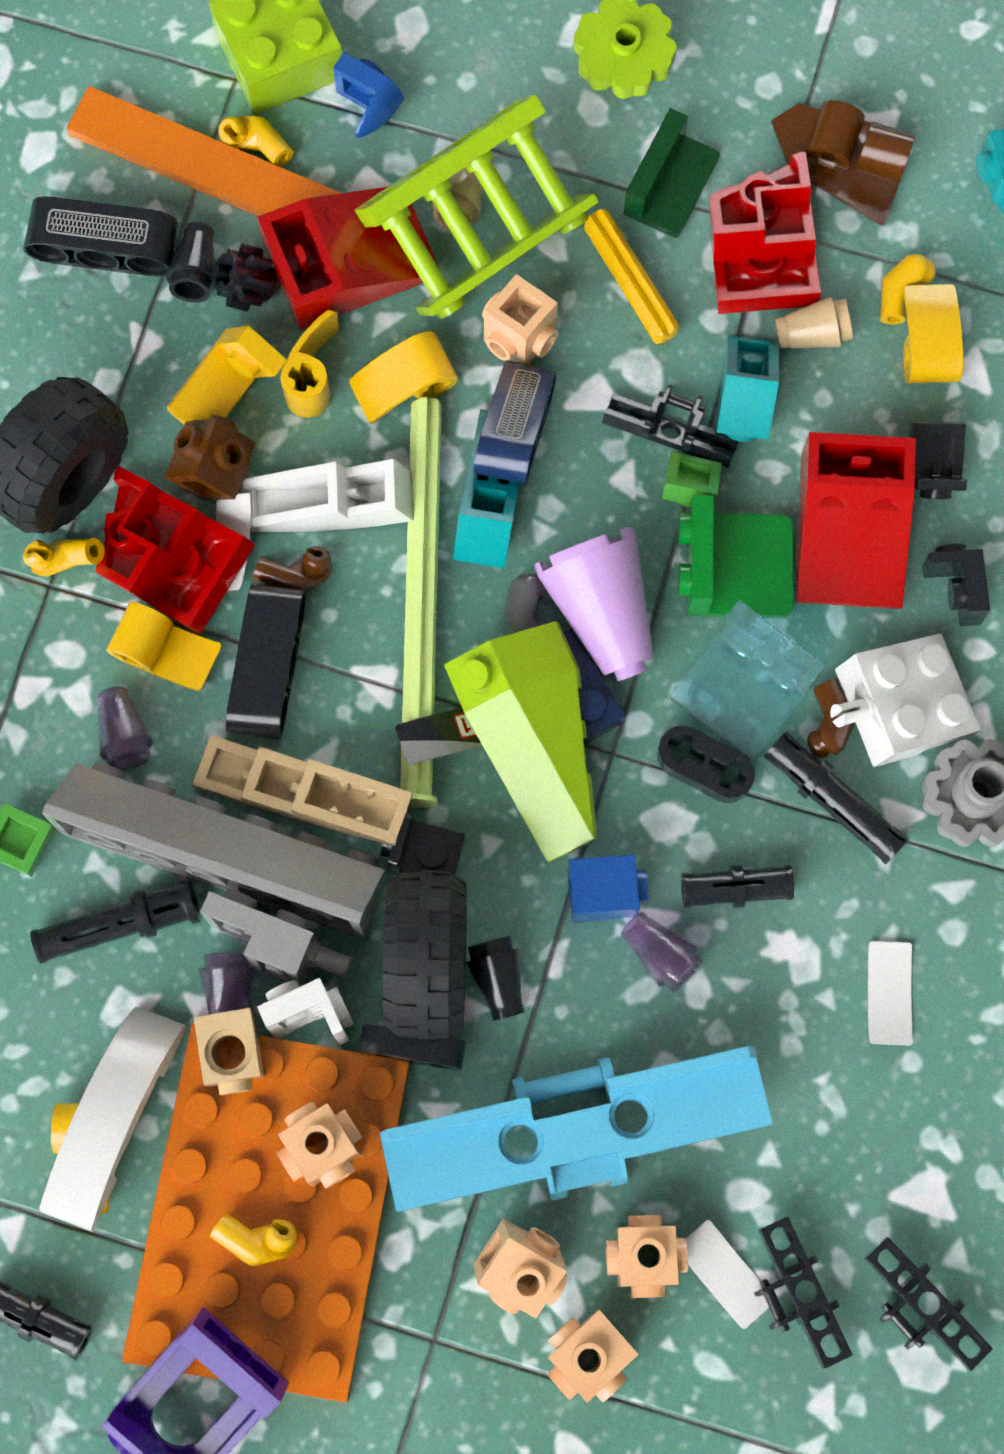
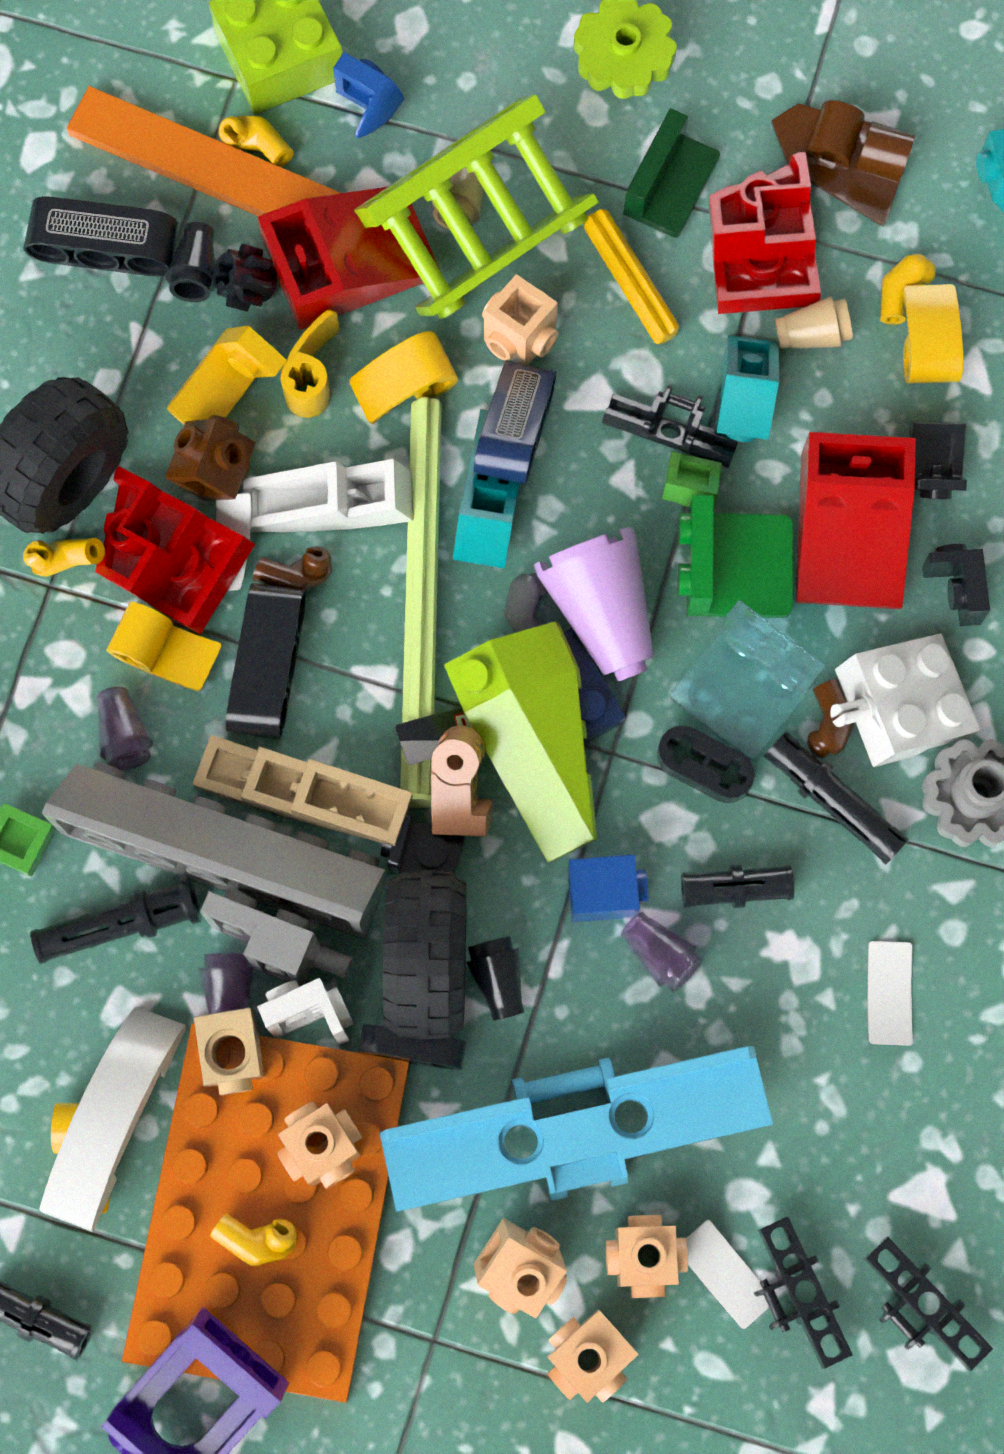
none -> nougat leg [431,725,493,837]

